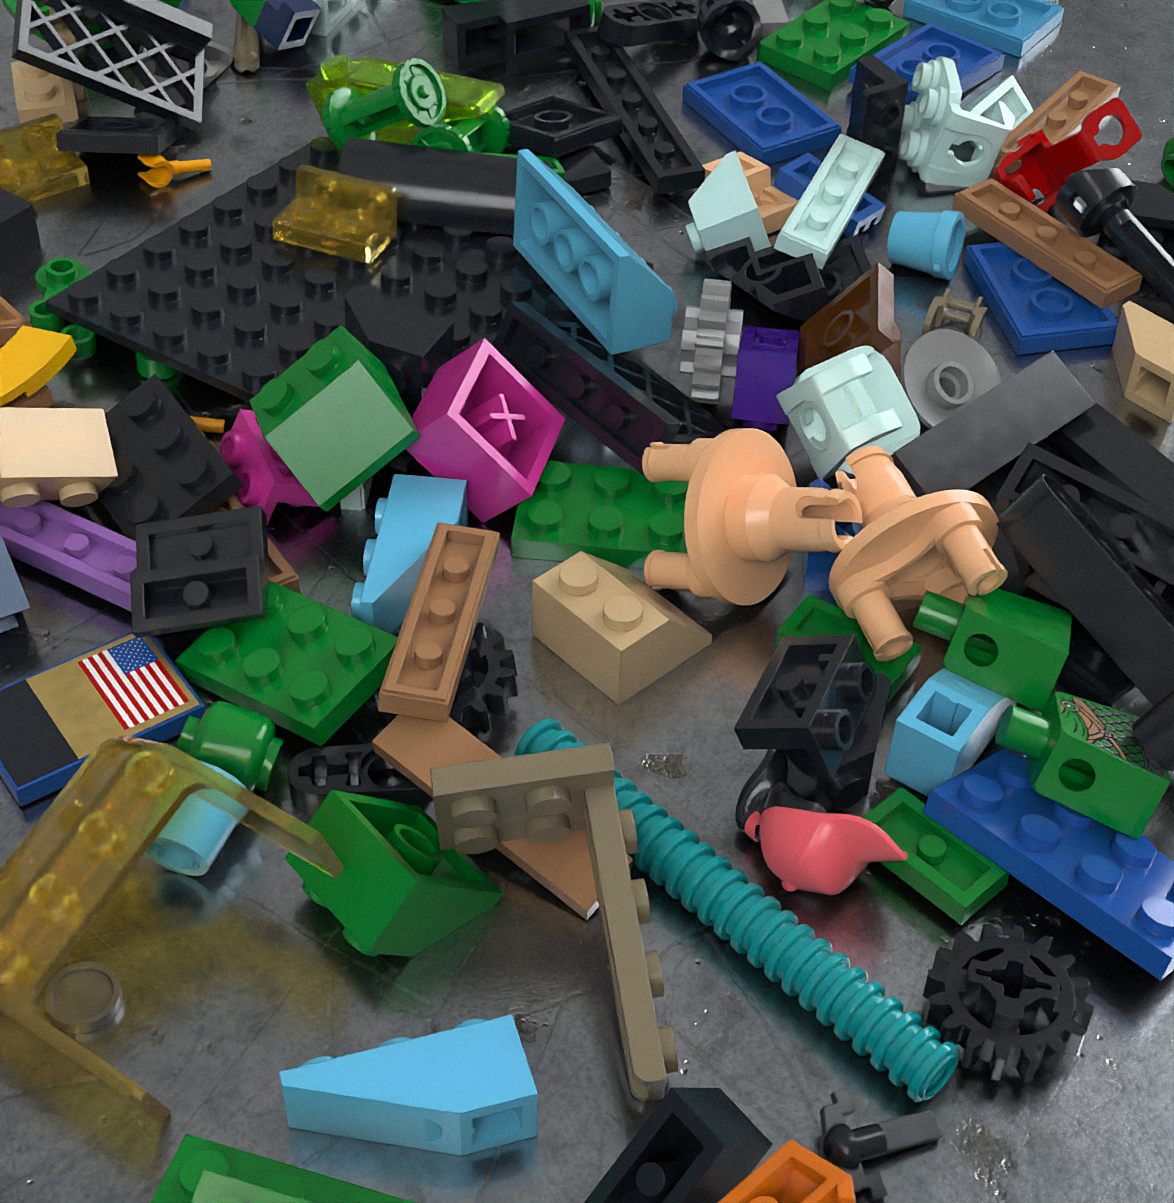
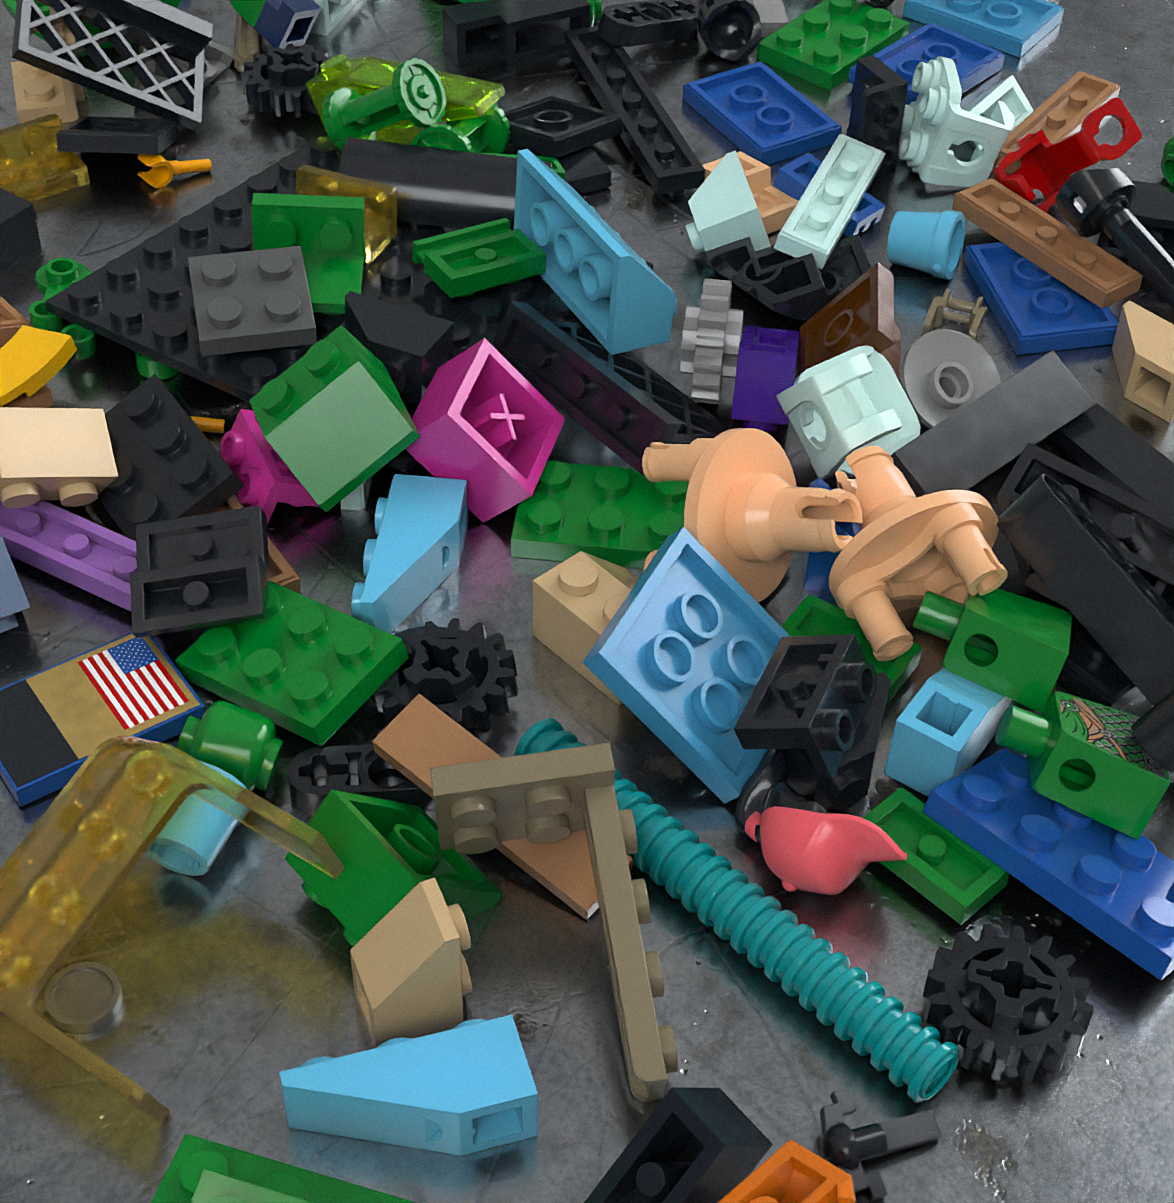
medium nougat tile [379,523,500,723] -> none
none -> dark grey plate [188,246,317,357]
none -> black gear [241,44,346,117]
none -> green bracket [251,193,365,316]
none -> tan slope [350,878,472,1048]
none -> green plate [412,218,546,298]
none -> dark azure plate [582,526,791,804]

